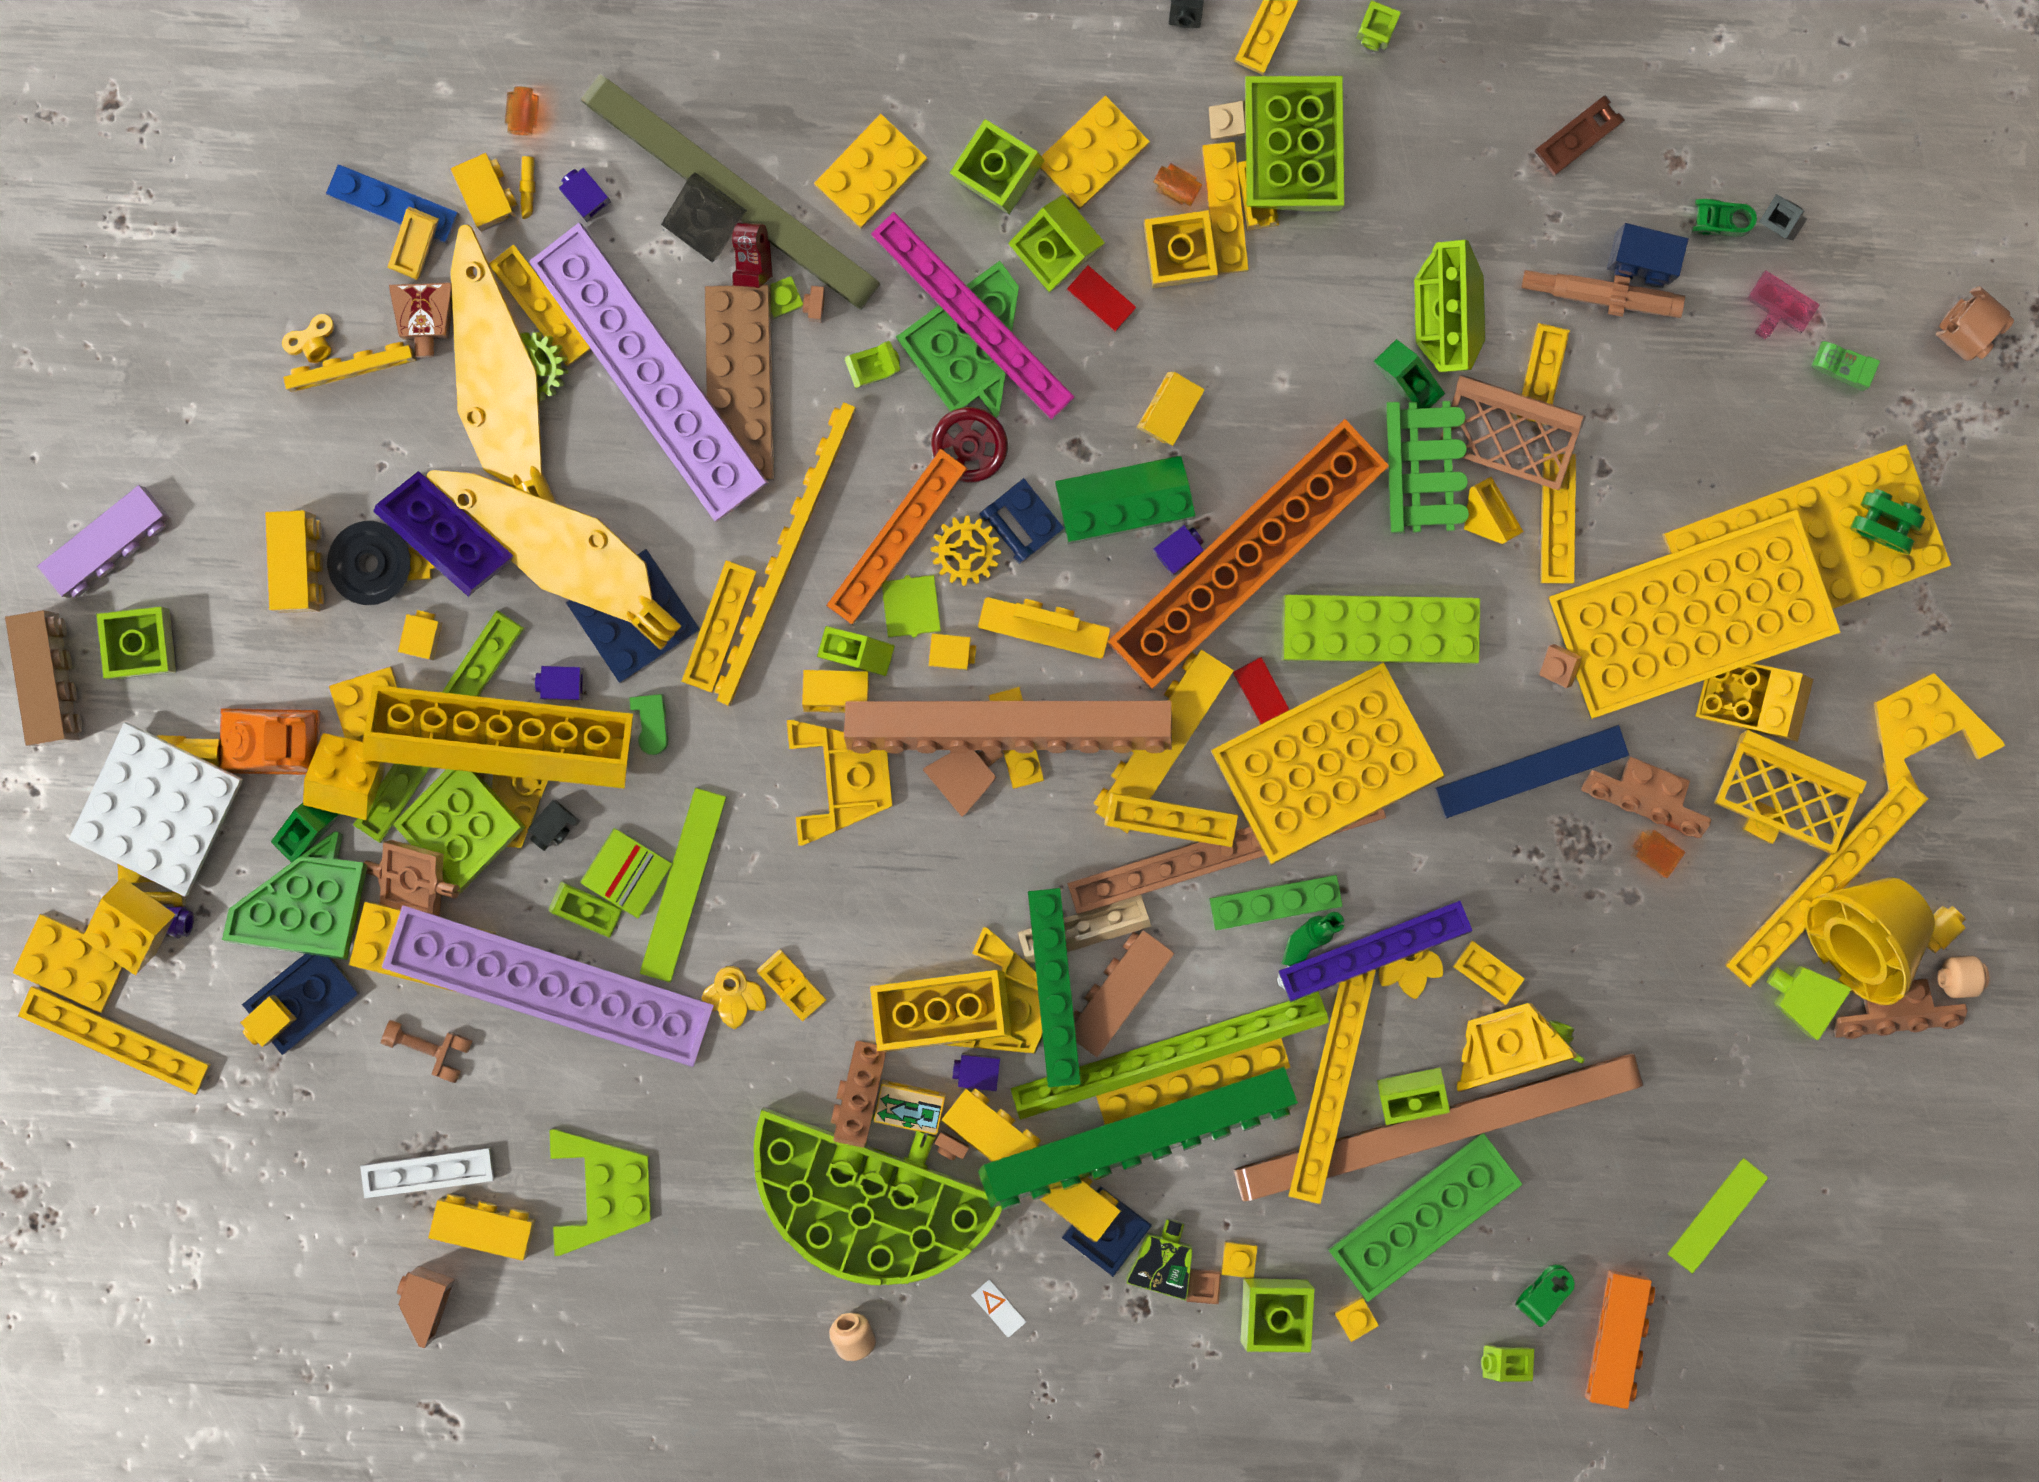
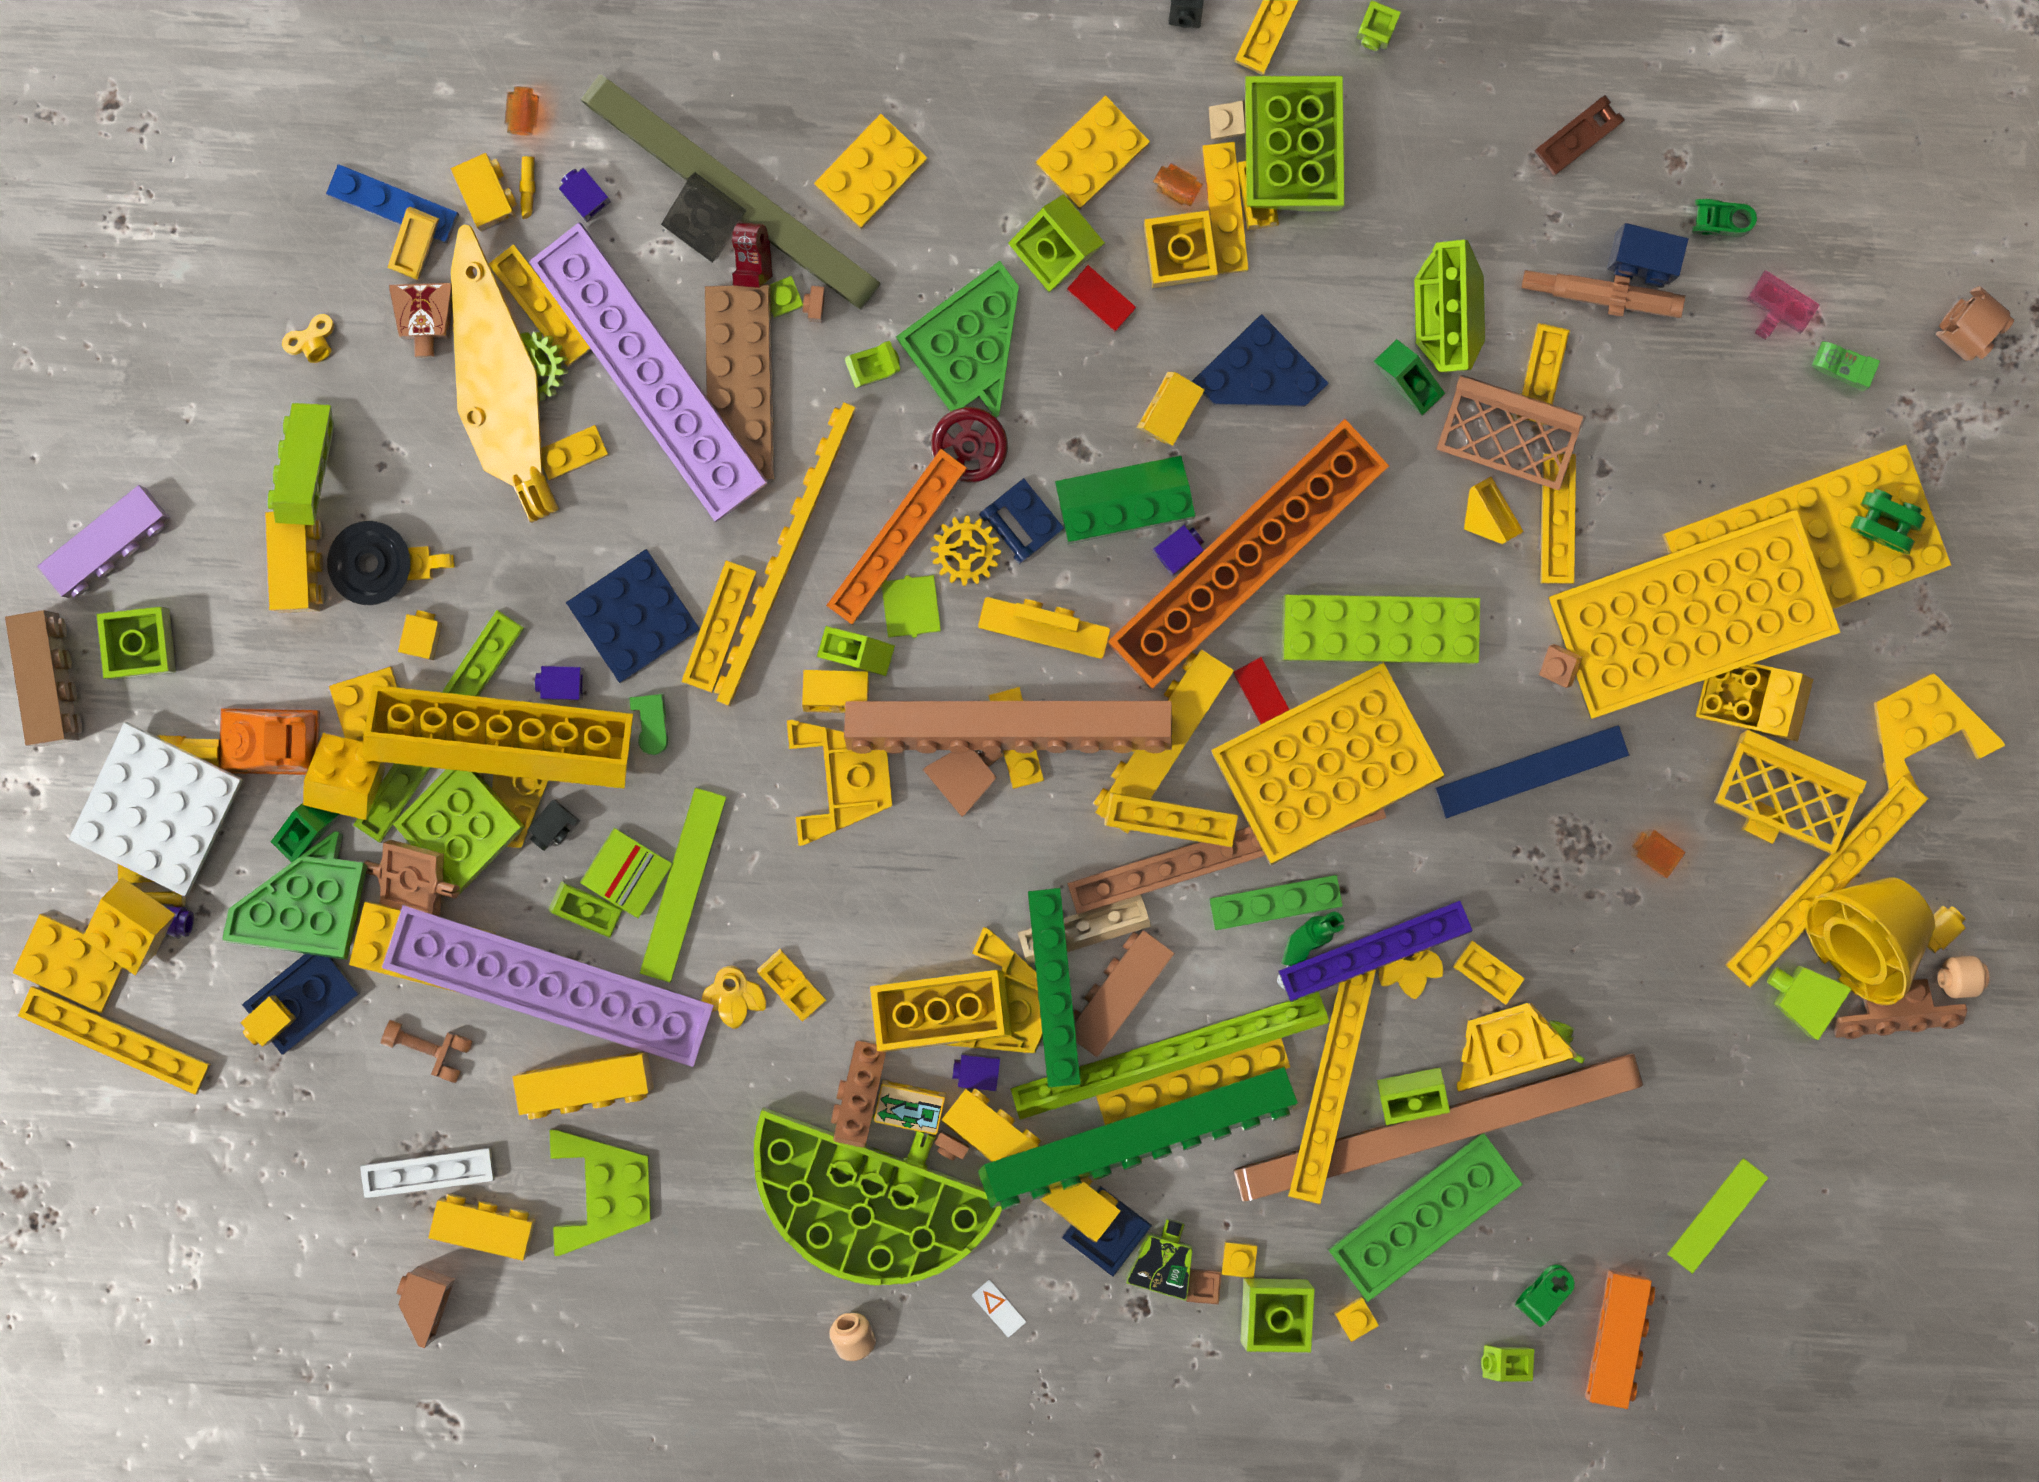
yellow plate [283,342,417,393] -> none
dark purple plate [373,471,513,597] -> none
yellow wing [426,470,682,650] -> none
dark pink tile [871,212,1075,420] -> none
yellow brick [928,633,977,671] -> none
lime brick [949,119,1045,215] -> none
bright green fence [1386,401,1469,534] -> none
nougat bracket [1581,756,1712,838] -> none
pearl dark grey brick [1759,194,1807,241] -> none
none -> lime brick [268,403,334,525]
none -> yellow brick [512,1051,654,1120]
none -> yellow plate [541,425,609,481]
none -> dark blue plate [1192,314,1329,407]

